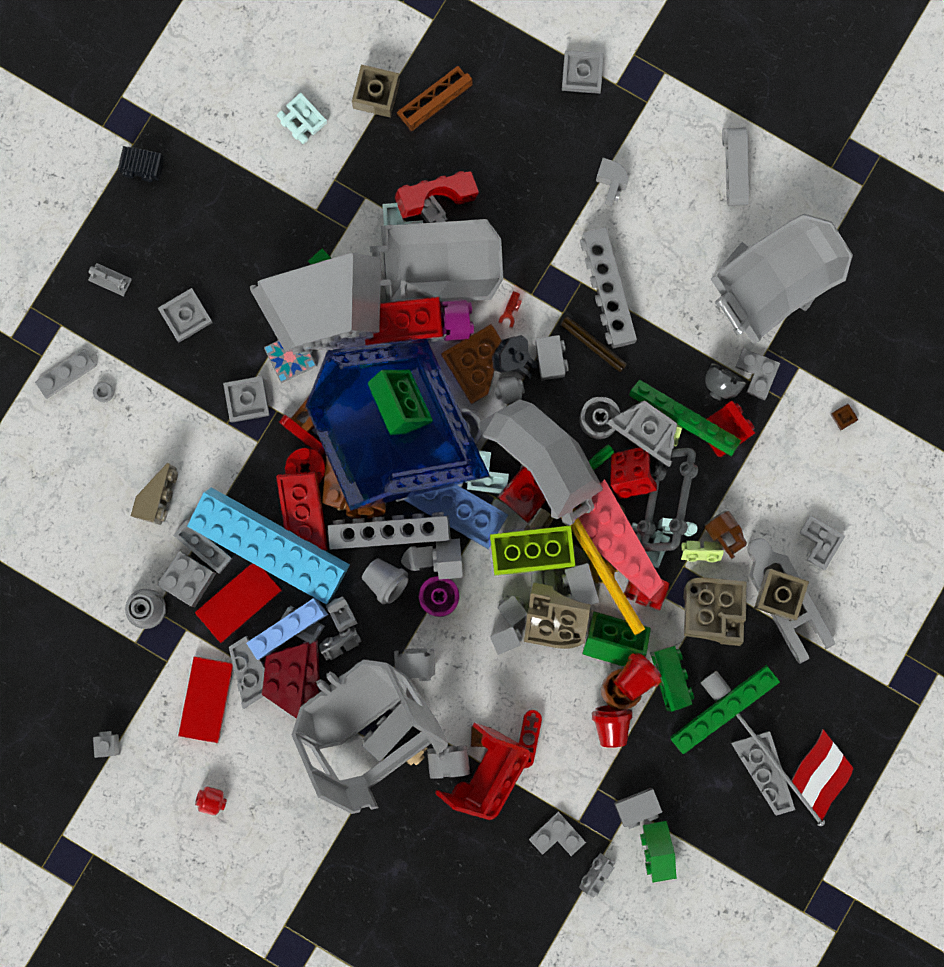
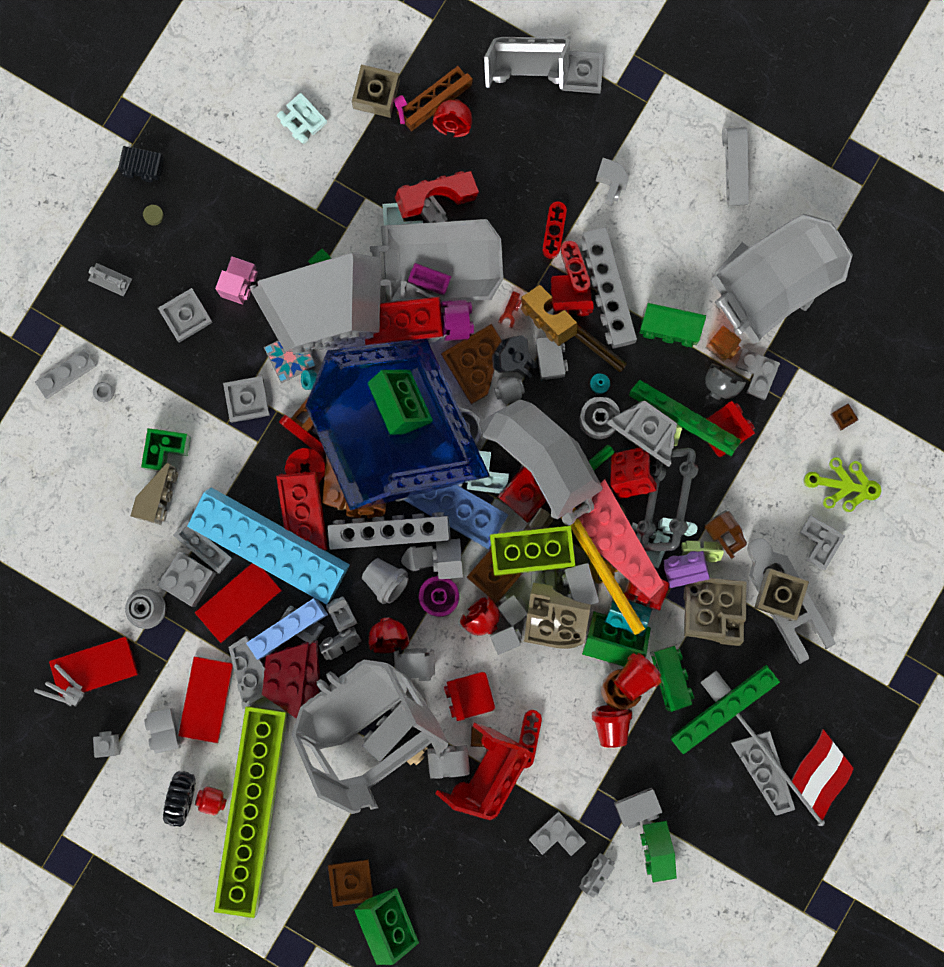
none -> light grey plant [34,664,84,707]
none -> red tile [49,636,139,698]
none -> green brick [141,428,191,472]
none -> olive tile [143,205,164,225]
none -> light grey brick [144,708,181,754]
none -> black gear [163,771,196,827]
none -> lime brick [214,706,288,918]
none -> bright pink brick [215,257,258,305]
none -> teal tile [301,370,321,390]
none -> reddish brown plate [328,859,374,907]
none -> green slope [354,888,419,965]
none -> red cylinder [369,618,409,654]
none -> dark pink hand [394,95,407,124]
none -> magenta plate [408,263,452,296]
none -> red cylinder [433,100,472,137]
none -> red bracket [444,672,495,721]
none -> red cylinder [460,597,500,636]
none -> reddish brown plate [466,549,523,604]
none -> light grey windscreen [484,37,570,89]
none -> pearl gold arch [521,285,577,346]
none -> red beam [542,202,567,259]
none -> red bracket [551,275,594,316]
none -> red beam [561,241,590,295]
none -> teal tile [590,374,610,394]
none -> teal brick [605,599,652,636]
none -> green slope [639,303,706,347]
none -> medium lavender brick [664,551,710,588]
none -> clear orange brick [705,325,742,362]
none -> lime plant [803,457,881,512]

